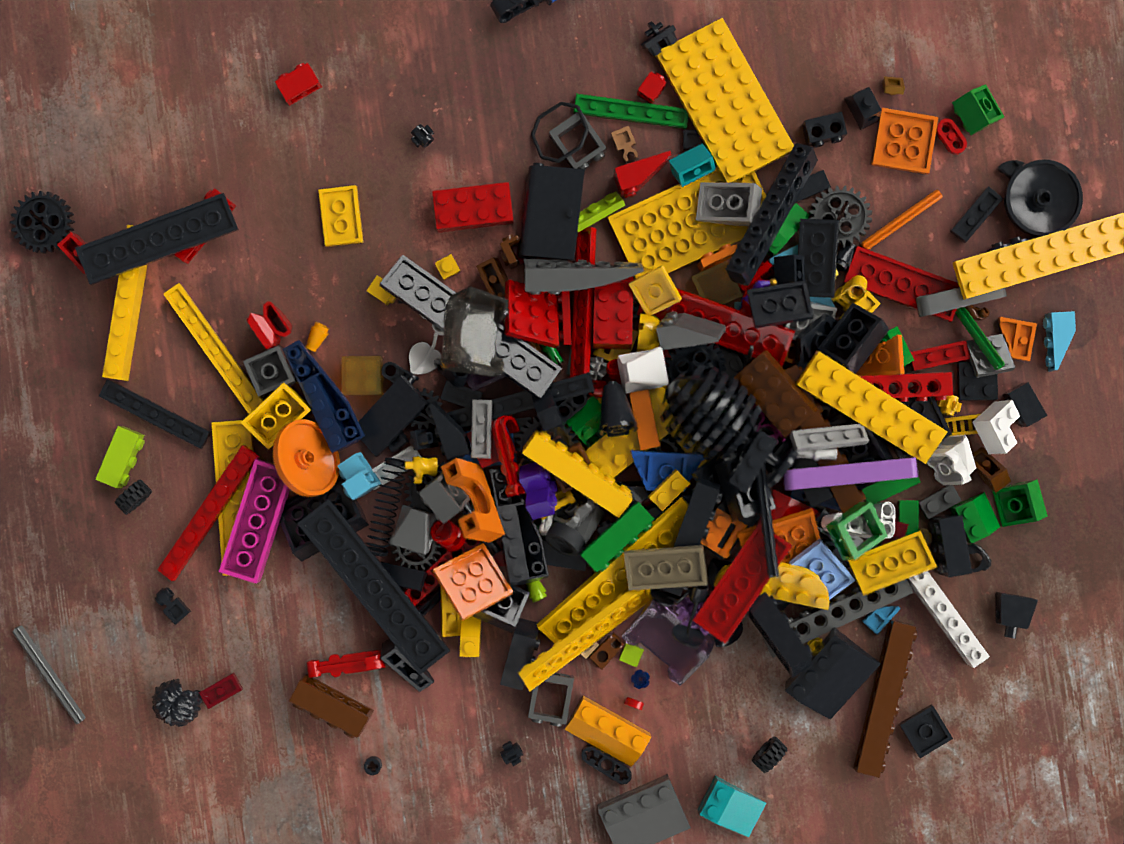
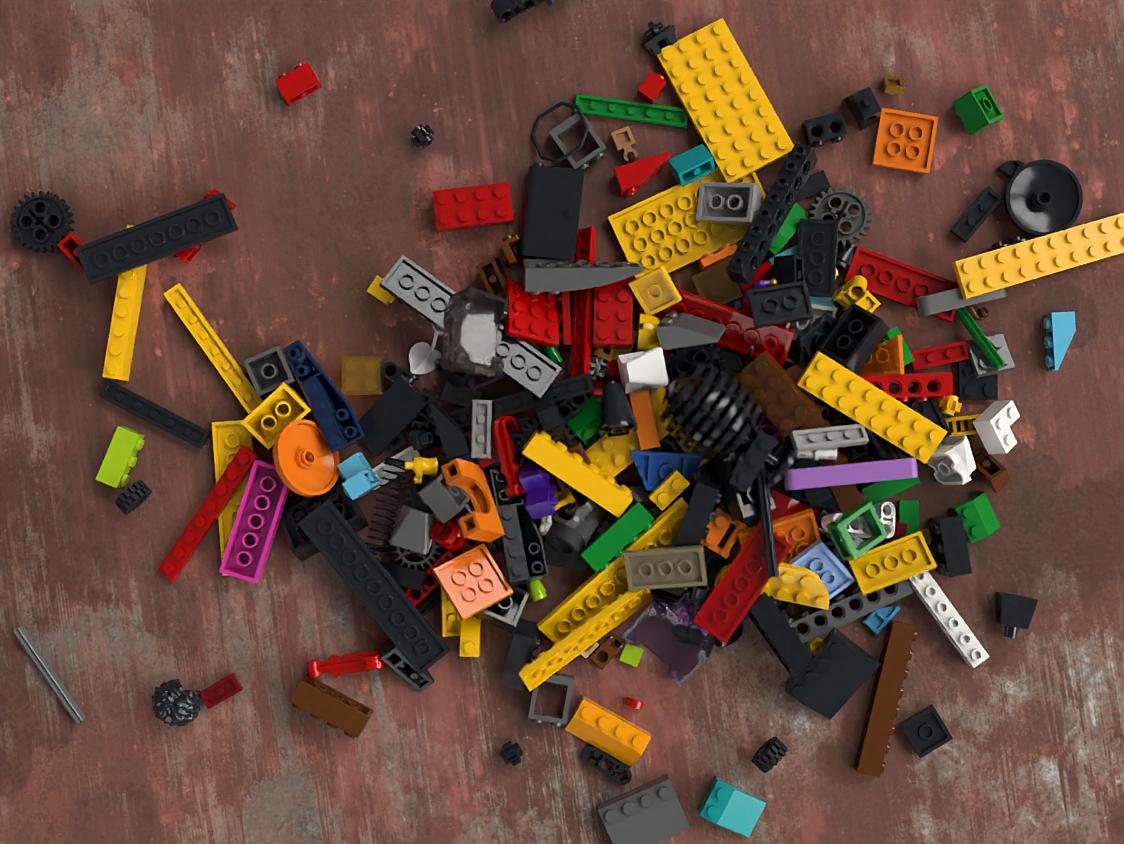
black plate [155,587,191,625] -> none
red piece [246,301,292,350] -> none
light orange cone [305,322,329,352] -> none
yellow tile [318,185,364,247] -> none
black bush [364,756,382,775] -> none
yellow plate [435,254,461,280] -> none
lime plate [578,191,625,232] -> none
clear blue plate [631,670,650,689] -> none
black tile [683,130,702,150] -> none
orange axle [861,190,943,250] -> none
dark grey plate [919,485,962,519] -> none
red plate [936,118,967,155] -> none
black piece [968,543,992,573] -> none
green slope [992,479,1048,527] -> none
orange wing [998,317,1037,362] -> none
black brick [1003,382,1048,427] -> none

